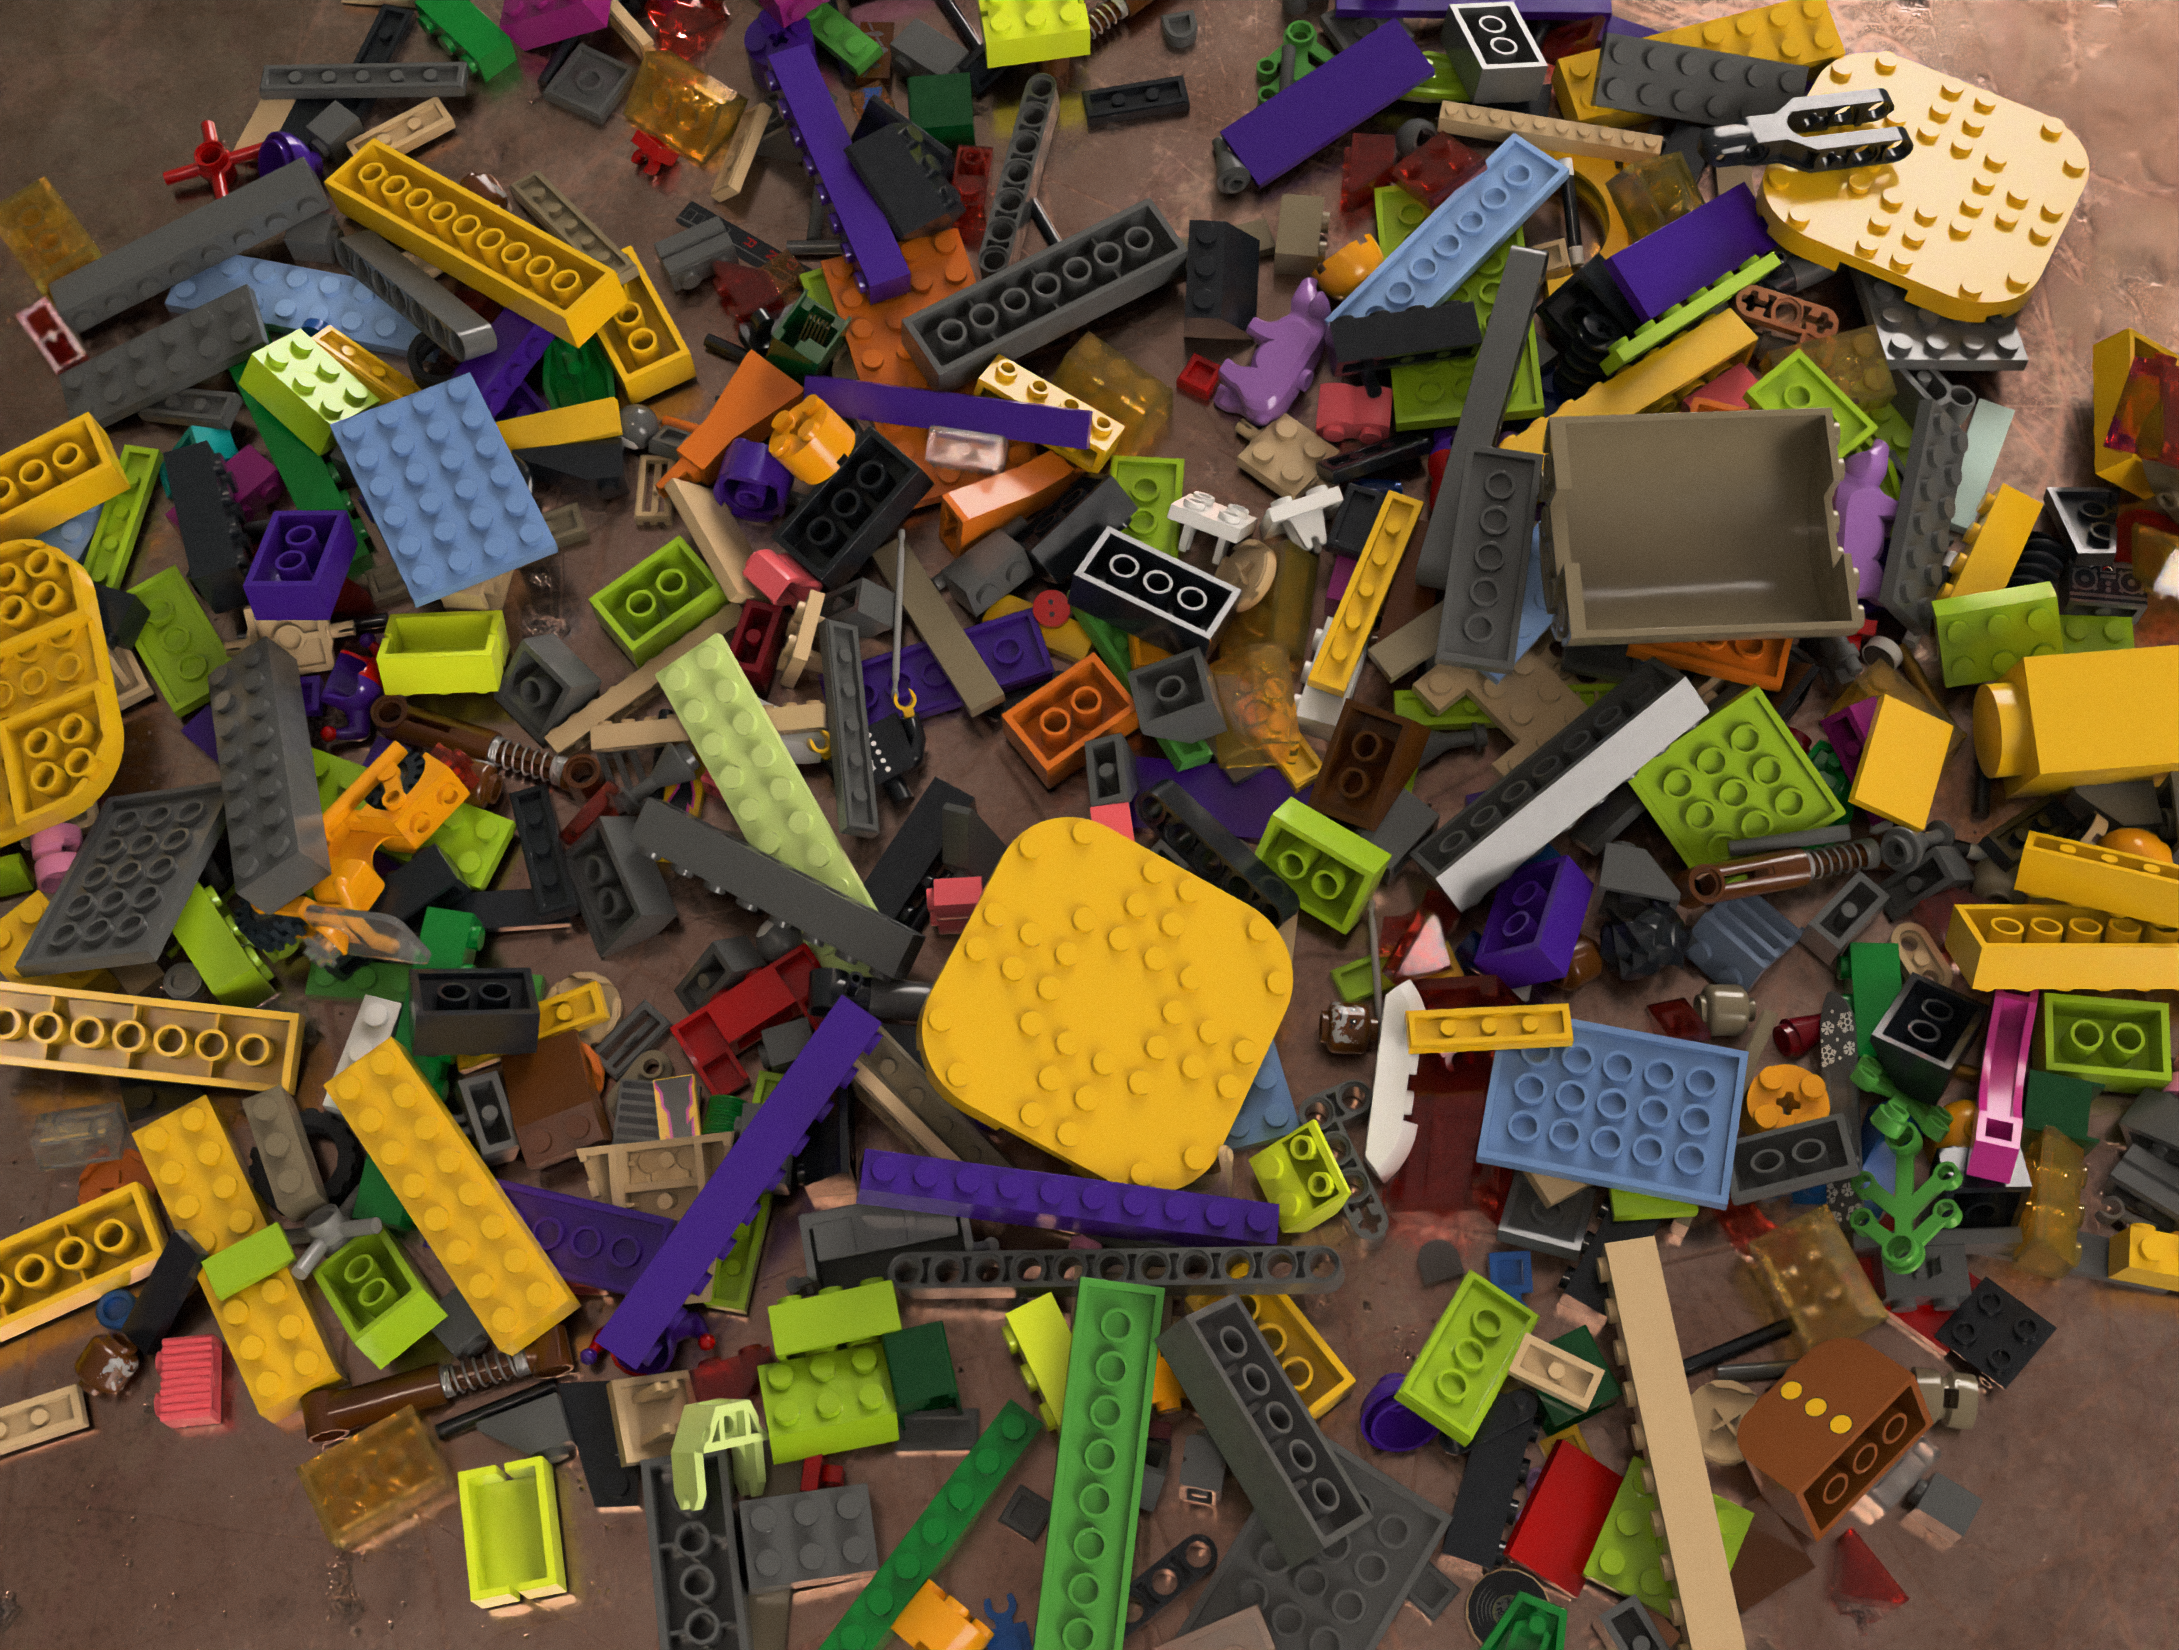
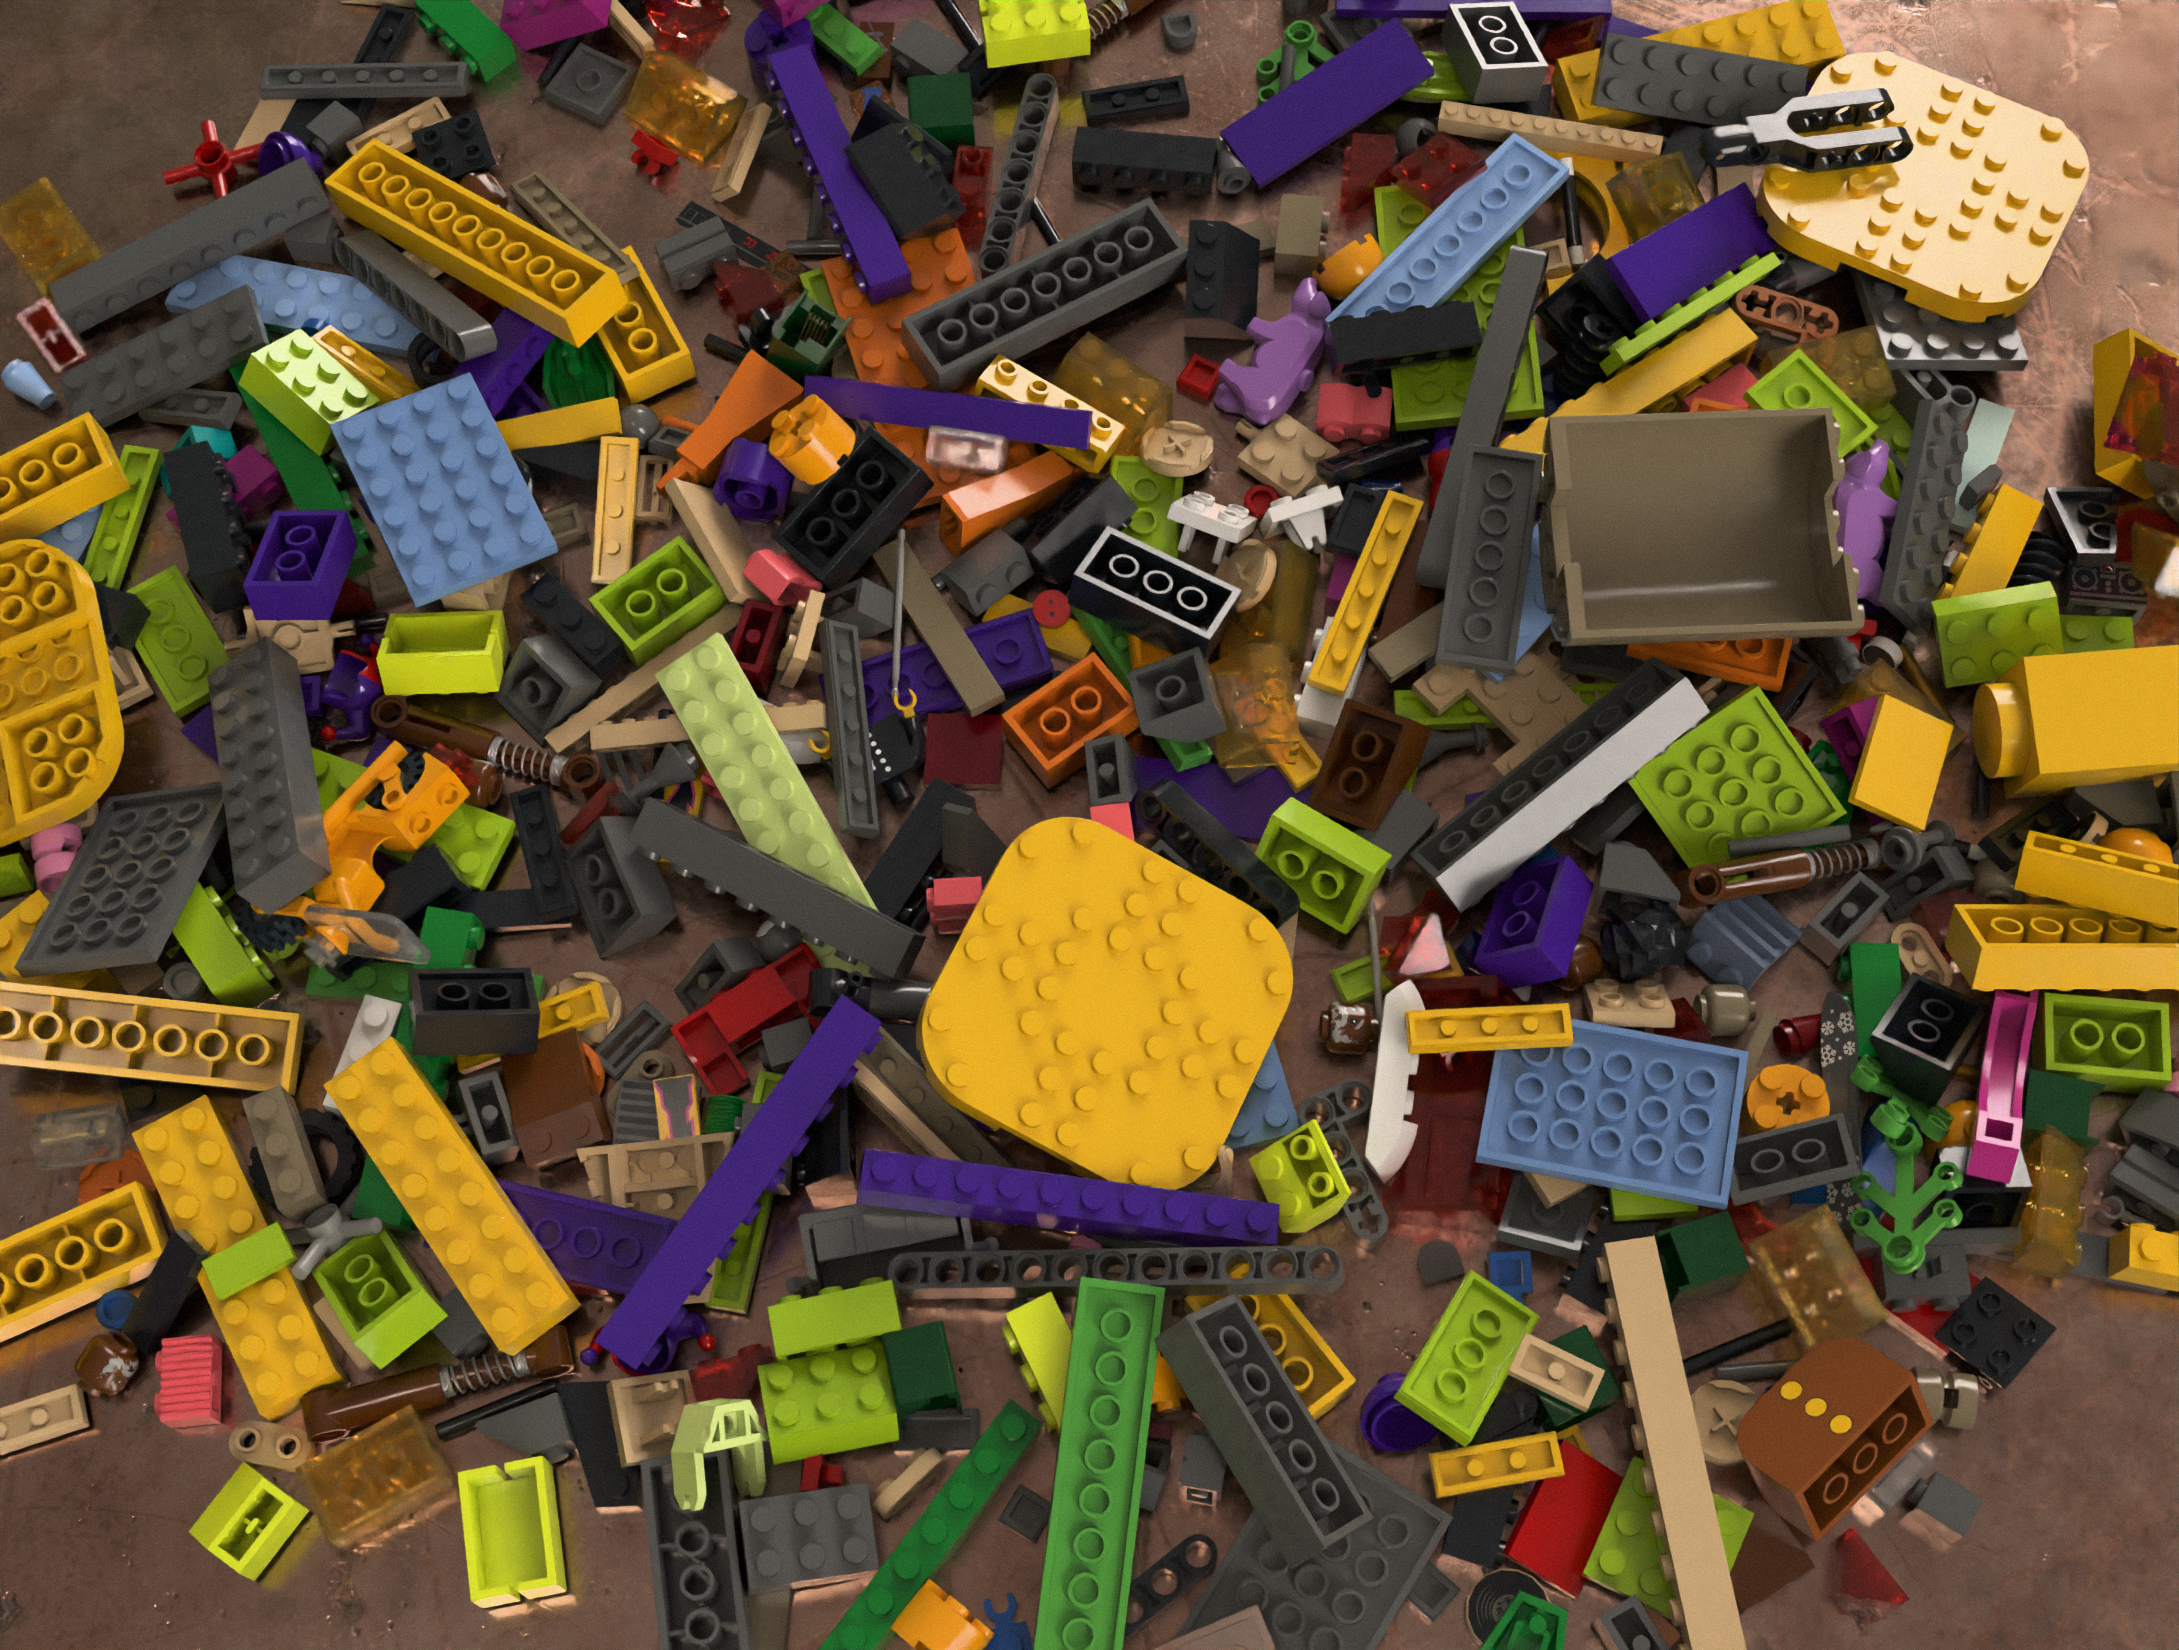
none -> light blue cone [1,359,57,410]
none -> neon yellow slope [188,1461,309,1581]
none -> tan plate [229,1420,316,1472]
none -> tan tile [313,1296,380,1376]
none -> black hinge [411,109,496,181]
none -> black brick [520,572,630,686]
none -> yellow tile [591,436,640,585]
none -> tan plate [872,1447,947,1520]
none -> dark red tile [924,713,1004,790]
none -> black brick [1072,126,1217,195]
none -> tan tile [1141,421,1214,477]
none -> red tile [1243,485,1280,523]
none -> yellow tile [1428,1431,1565,1499]
none -> tan plate [1583,978,1675,1034]
none -> dark green piece [1654,1210,1751,1307]
none -> dark grey tile [1959,464,2004,511]

